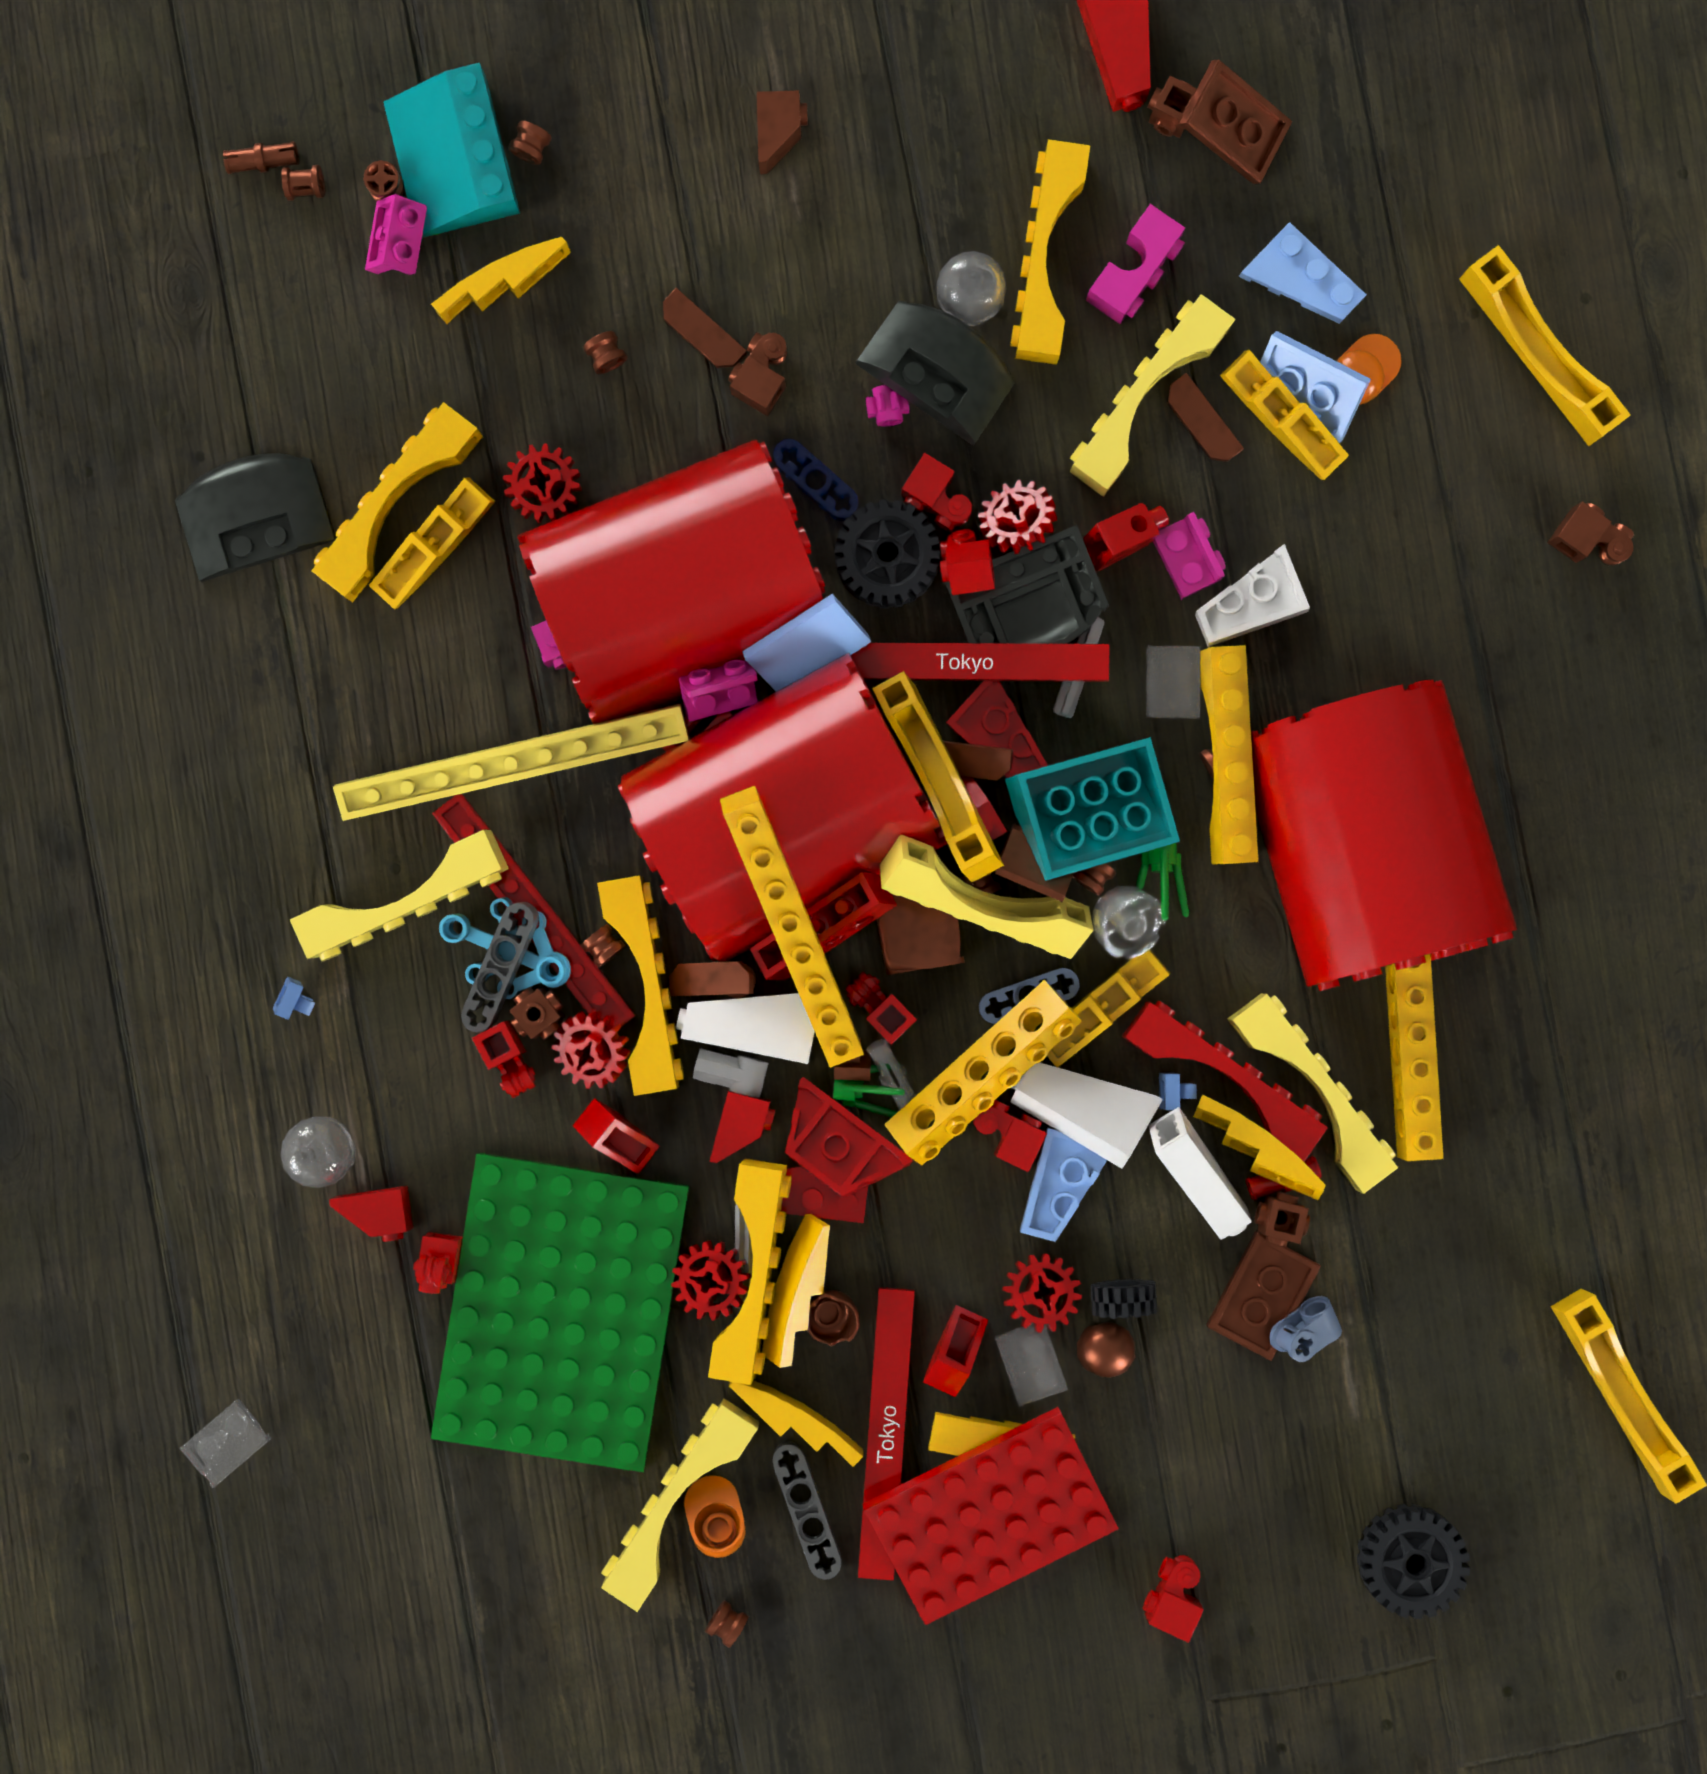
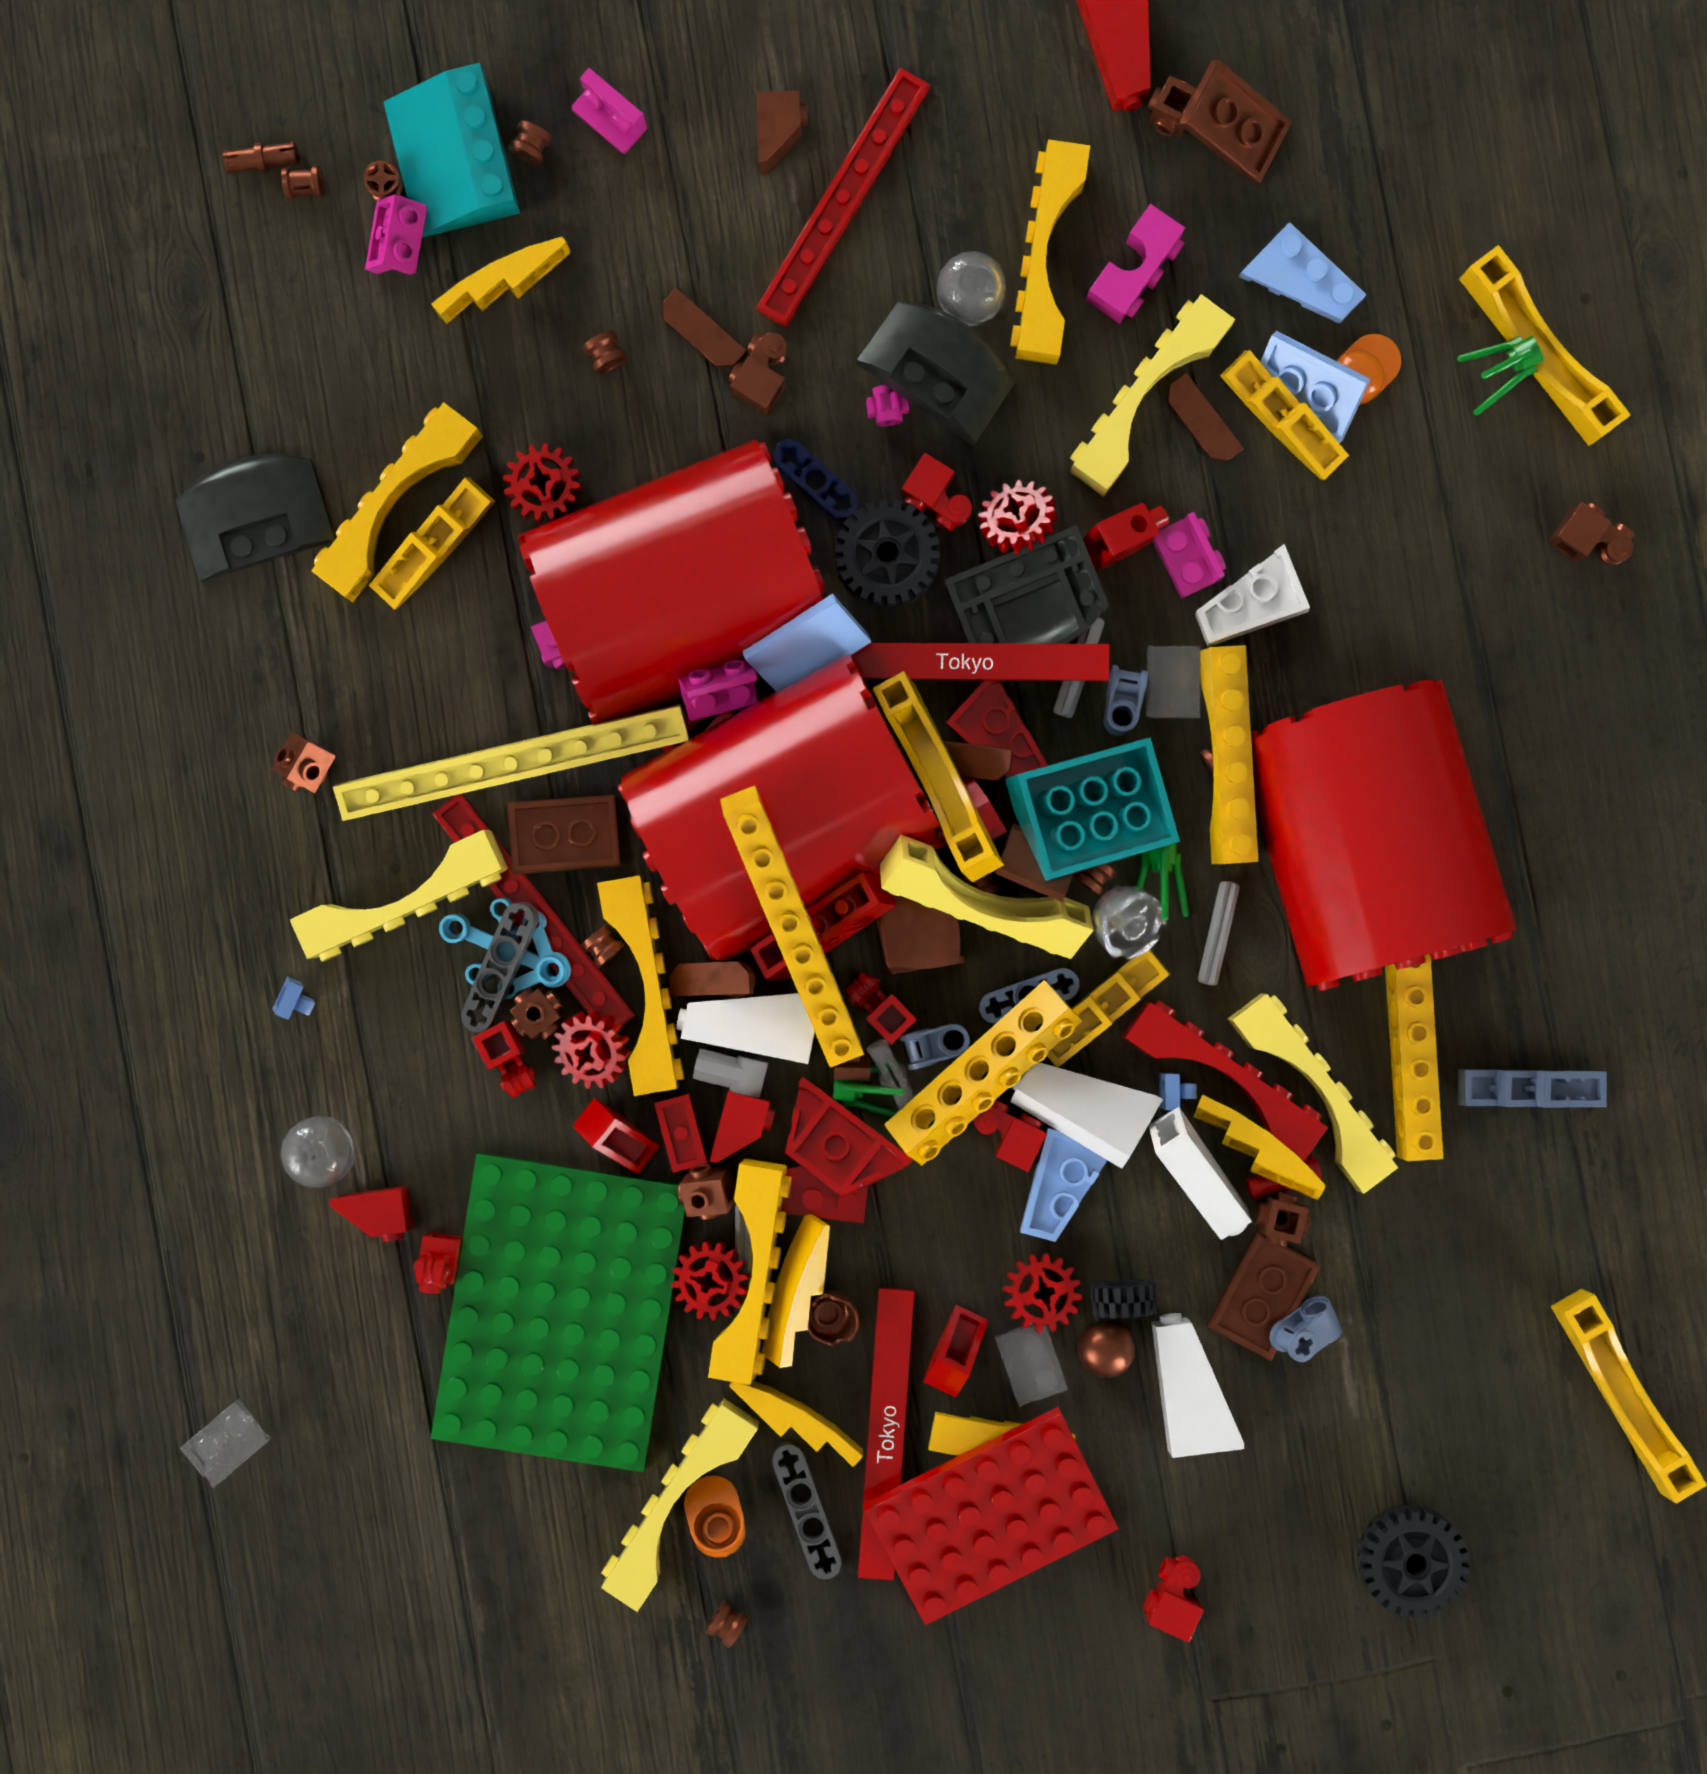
red brick [940,529,995,595] -> none
none -> copper brick [271,732,336,793]
none -> copper tile [507,795,620,875]
none -> dark pink bracket [572,68,647,154]
none -> red plate [654,1093,708,1173]
none -> copper brick [678,1164,735,1219]
none -> red tile [756,67,930,329]
none -> sand blue piece [899,1023,970,1071]
none -> sand blue piece [1103,665,1148,736]
none -> white slope [1151,1313,1244,1458]
none -> light grey axle [1198,881,1240,986]
none -> green plant [1457,336,1544,416]
none -> sand blue slope [1458,1069,1607,1108]

